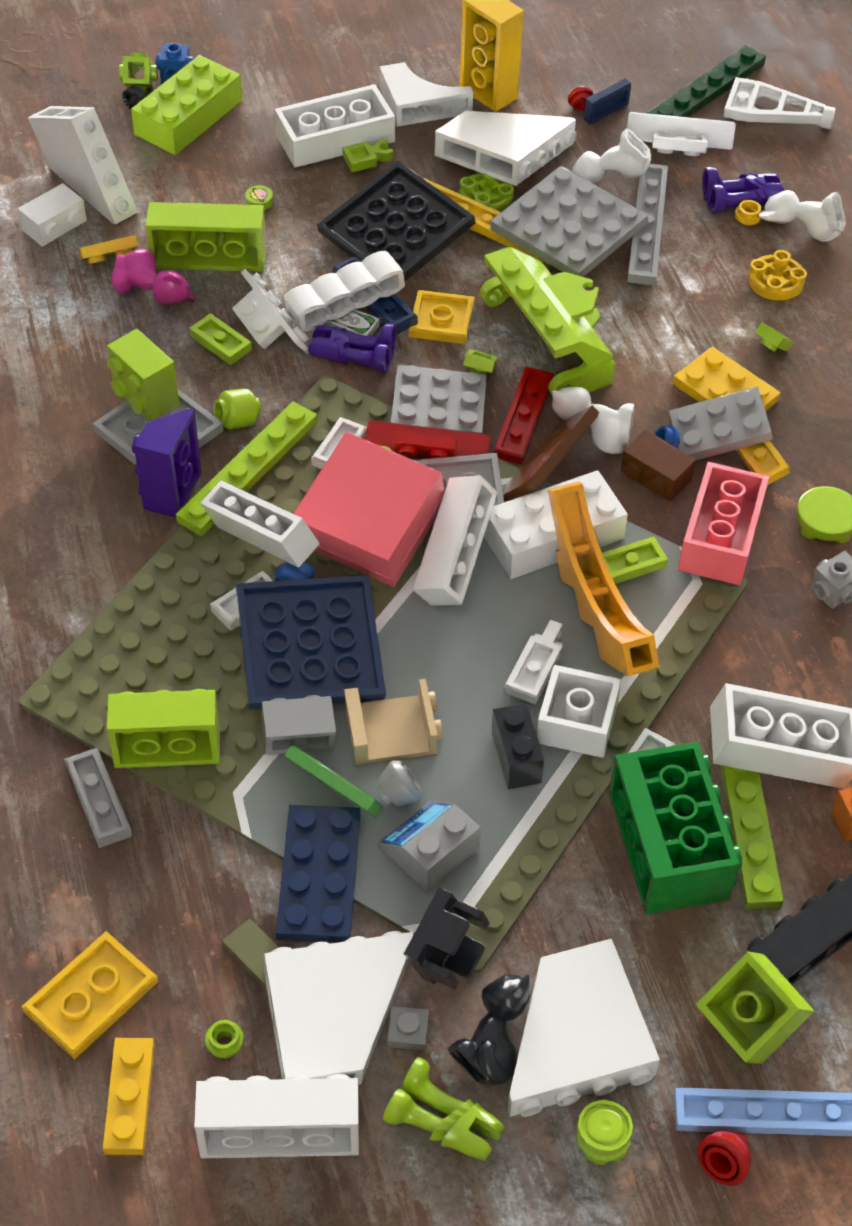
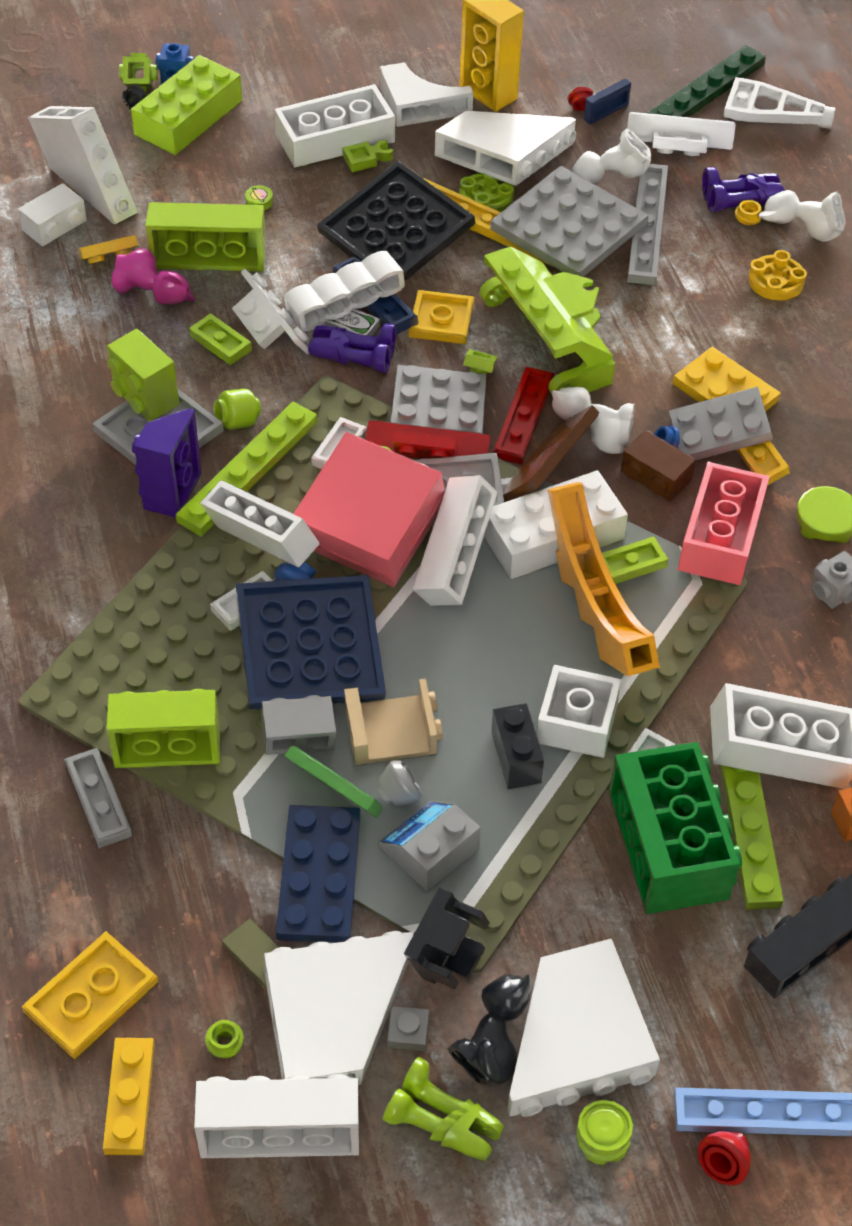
white hinge [504,620,563,705] -> none
lime brick [695,951,814,1064] -> none
lime plate [755,322,794,352] -> none

